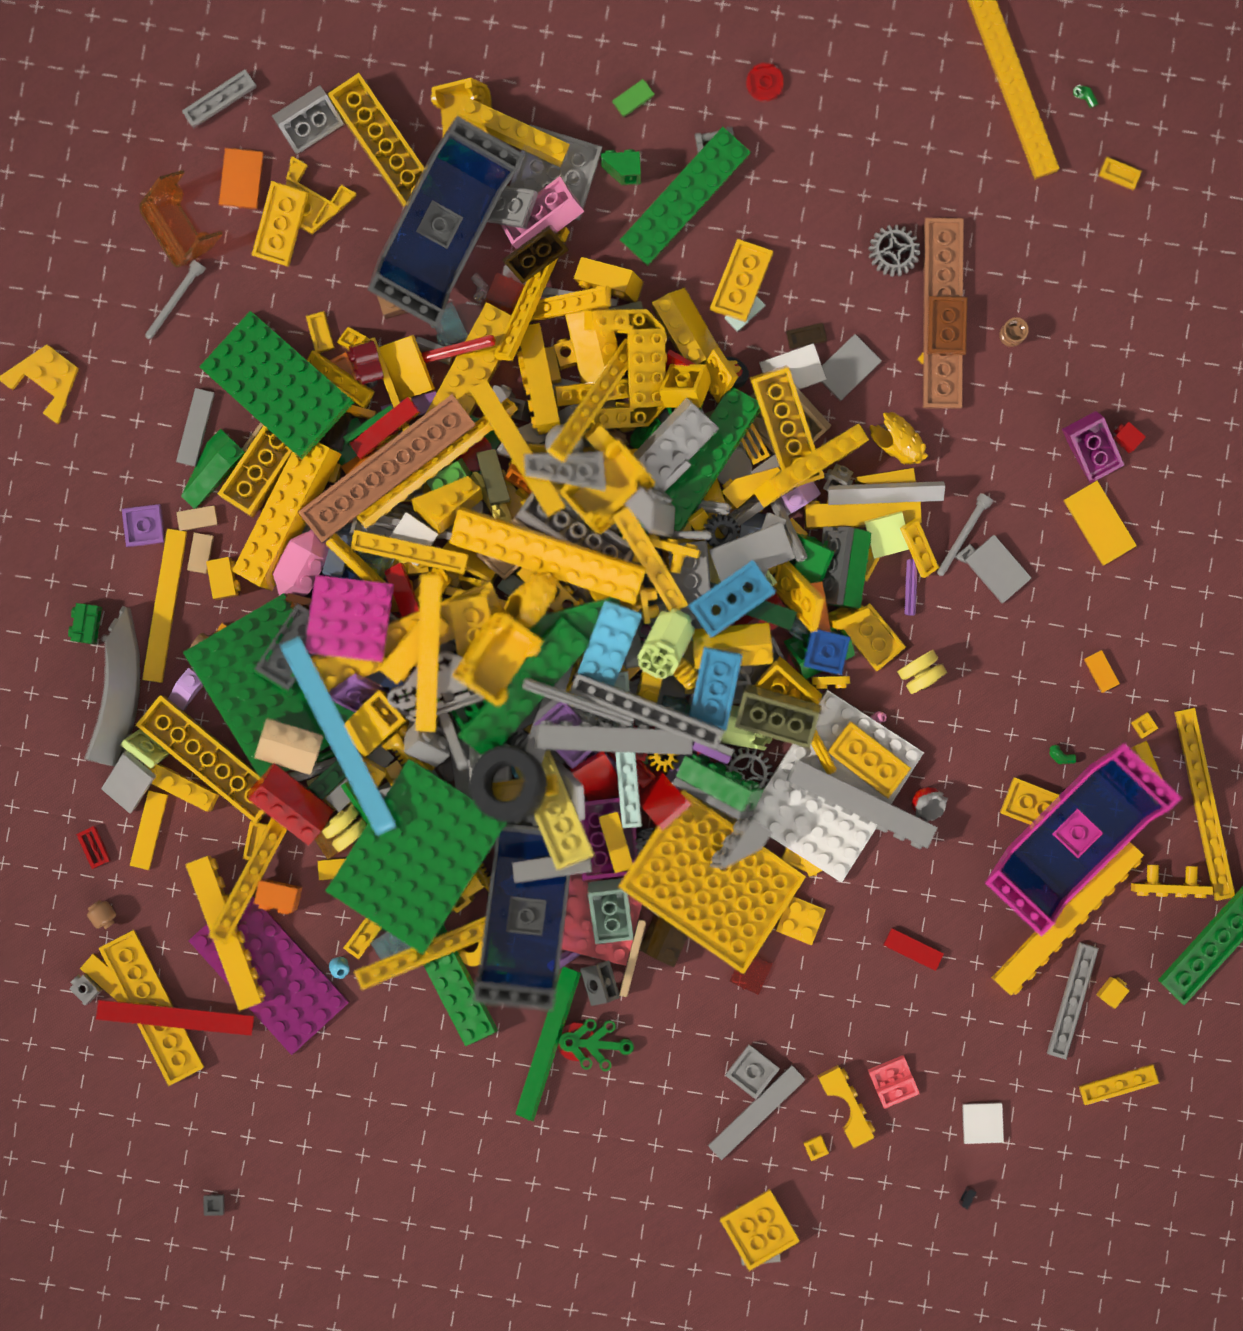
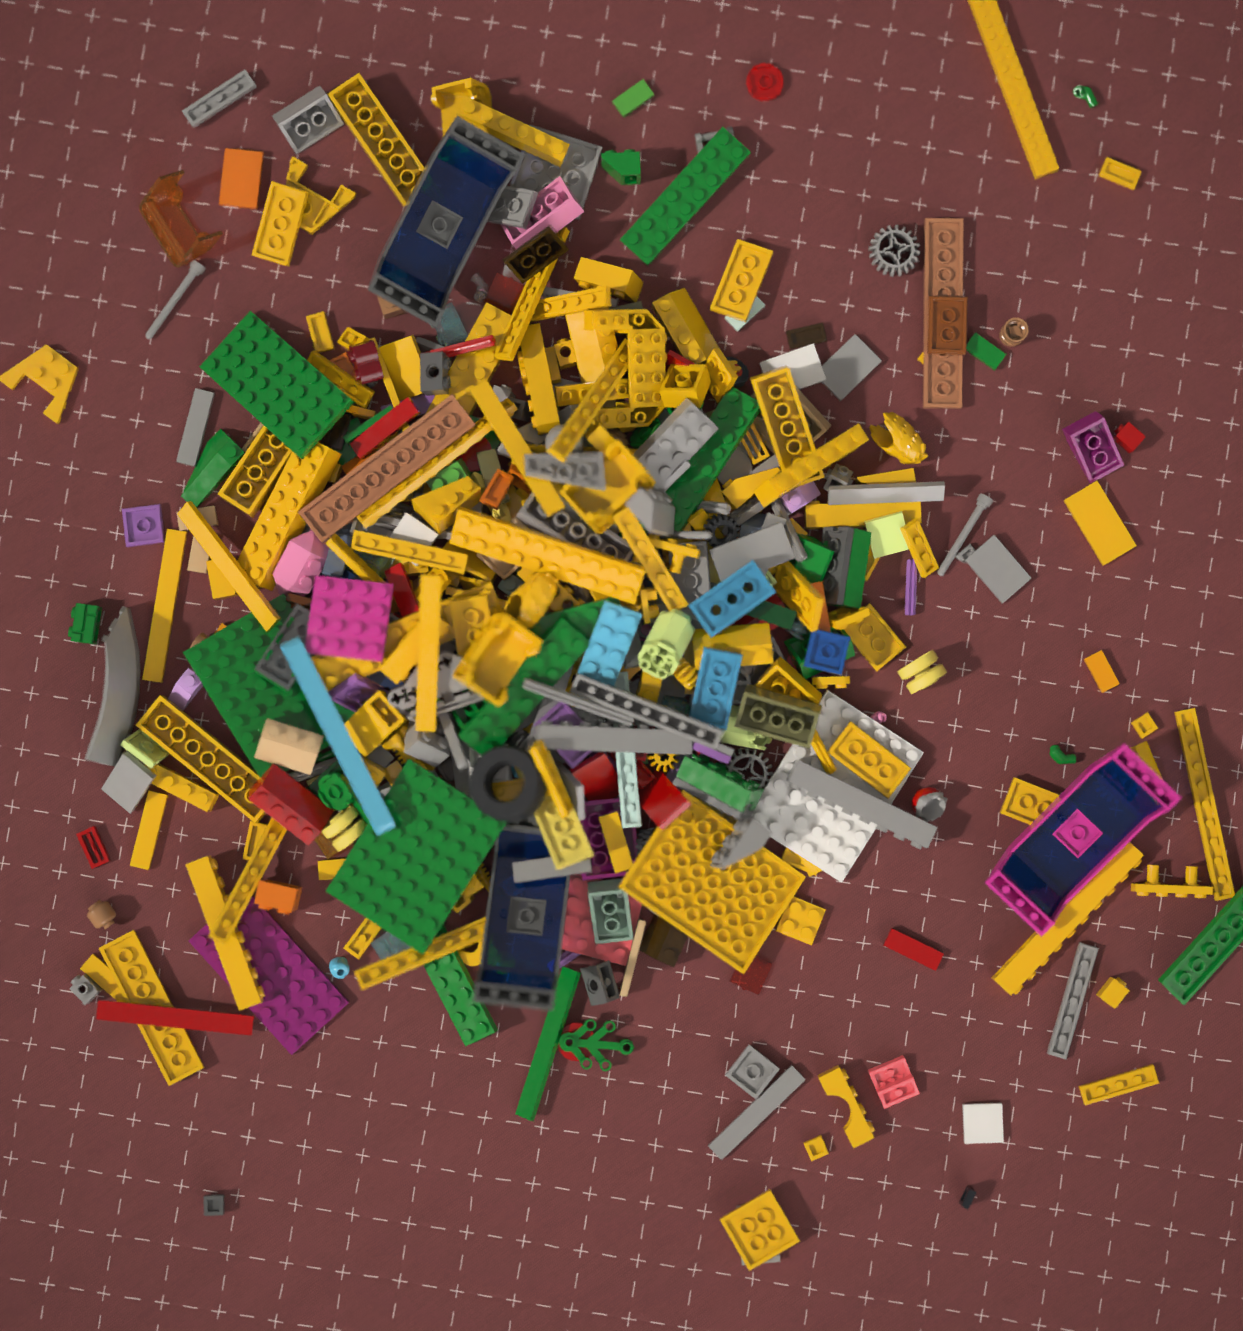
none -> yellow tile [177,501,281,632]
none -> green tile [318,772,354,811]
none -> dark grey brick [420,352,451,396]
none -> orange tile [480,469,515,510]
none -> yellow tile [529,739,574,818]
none -> green tile [966,332,1006,371]

